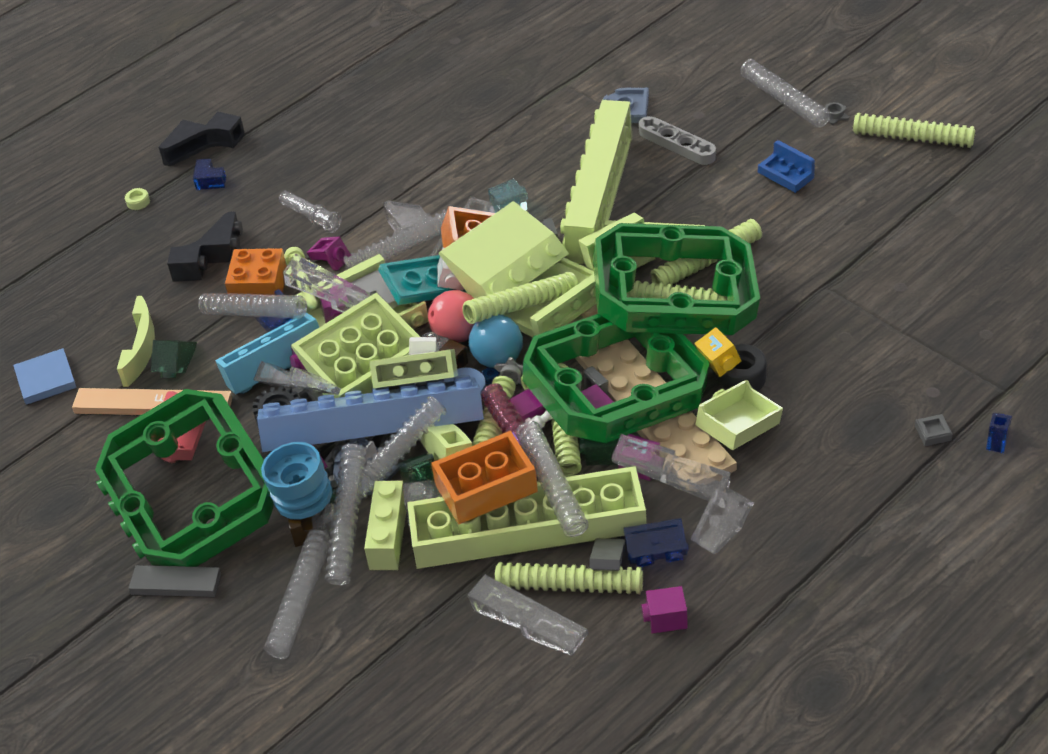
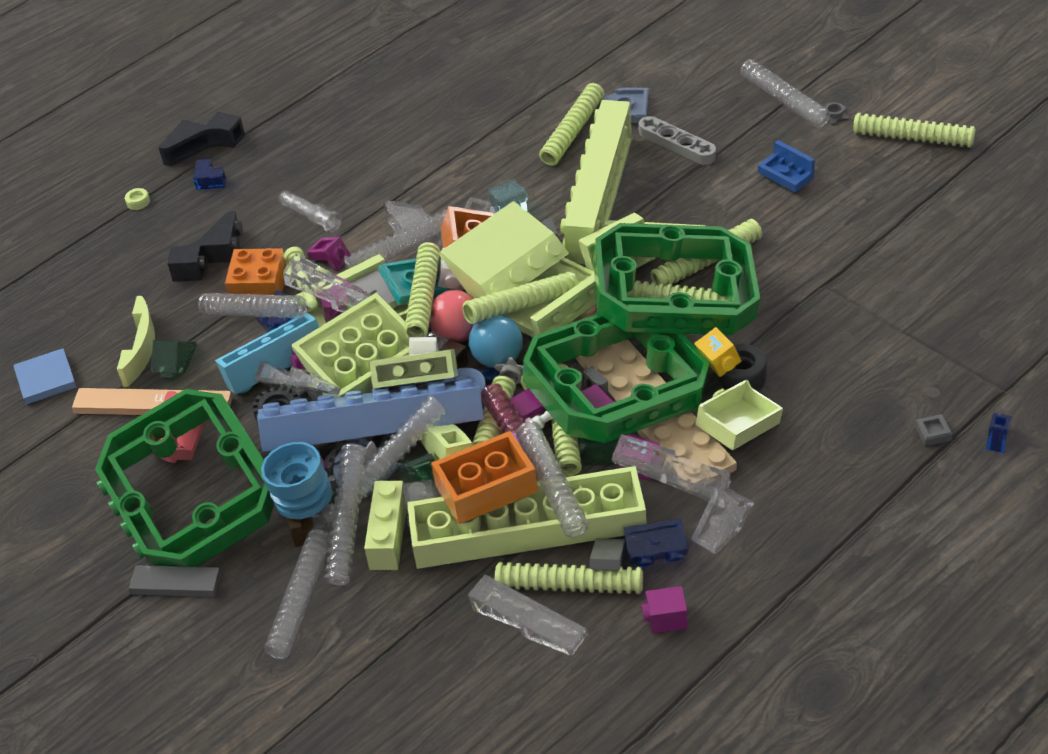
none -> yellowish green piece [404,242,440,338]
none -> yellowish green piece [539,83,605,166]

